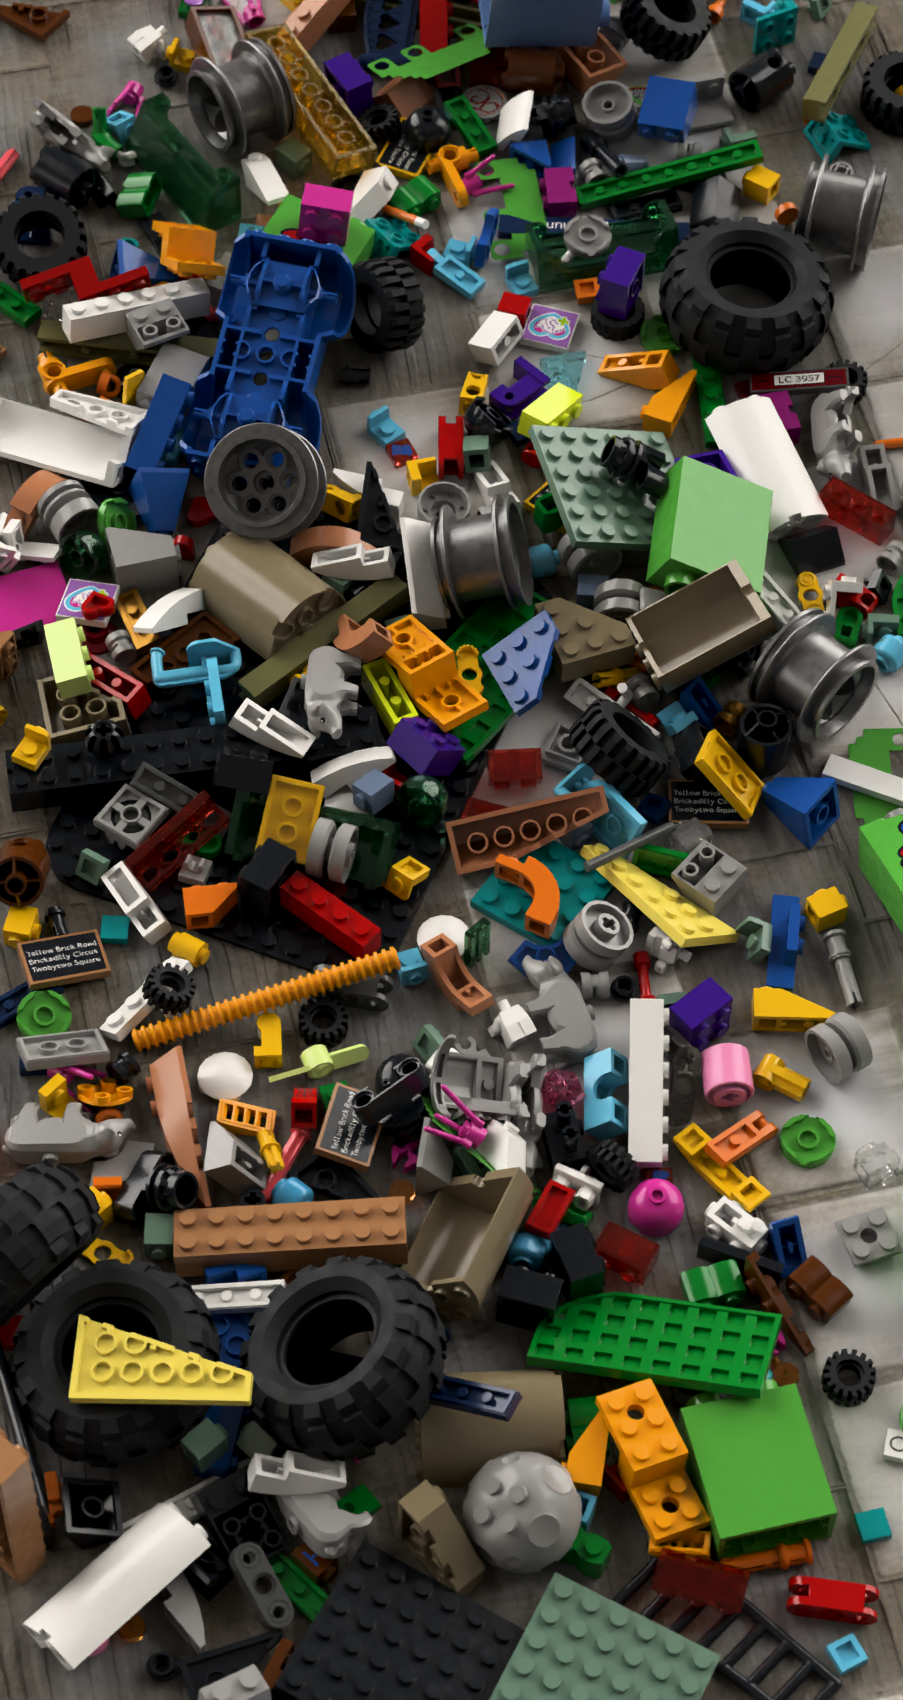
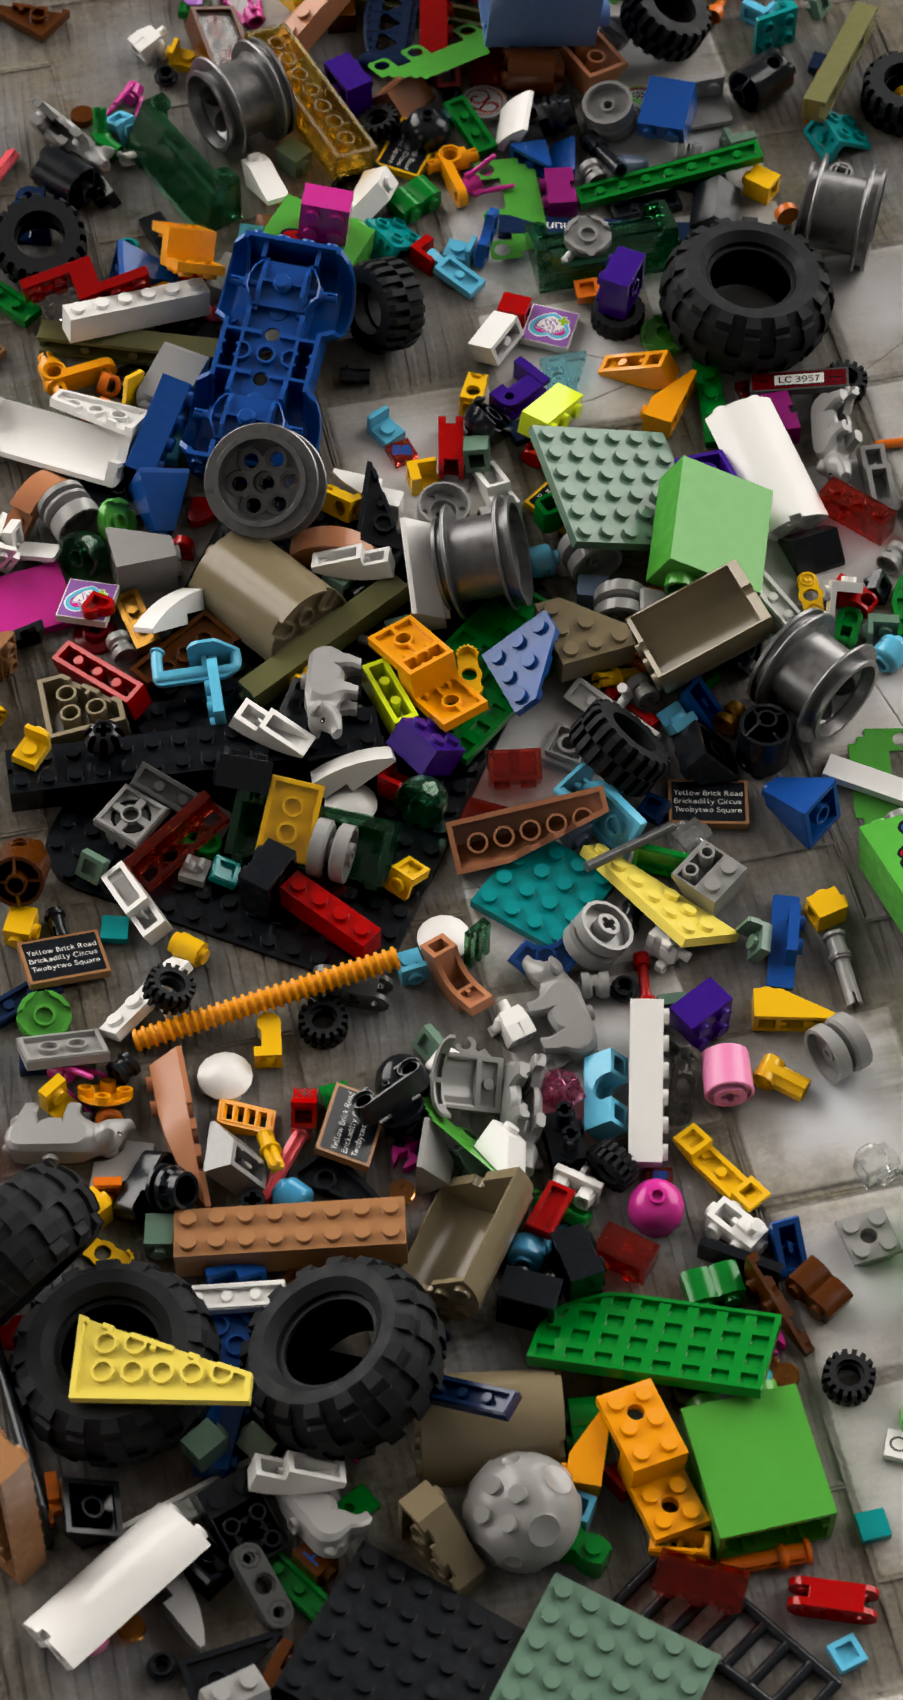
yellowish green brick [43,617,95,700] -> none
green brick [115,172,162,218] -> none
light grey slope [125,298,190,350] -> none
orange slope [182,882,238,930] -> none
yellowish green piece [268,1044,369,1083] -> none
nougat arch [333,614,394,663] -> none
sand blue brick [352,768,395,816] -> none
orange bar [379,204,429,229] -> none
dark pink plant [424,1084,488,1150] -> none
light grey piece [451,1098,517,1129] -> none
orange arch [494,854,560,940] -> none
medium azure bracket [505,259,539,297] -> none
black beam [599,435,668,499] -> none
yellow tile [694,729,765,820] -> none
orange plate [704,1110,779,1169] -> none
bright green tile [779,1115,836,1168] -> none
none -> teal tile [208,854,242,890]

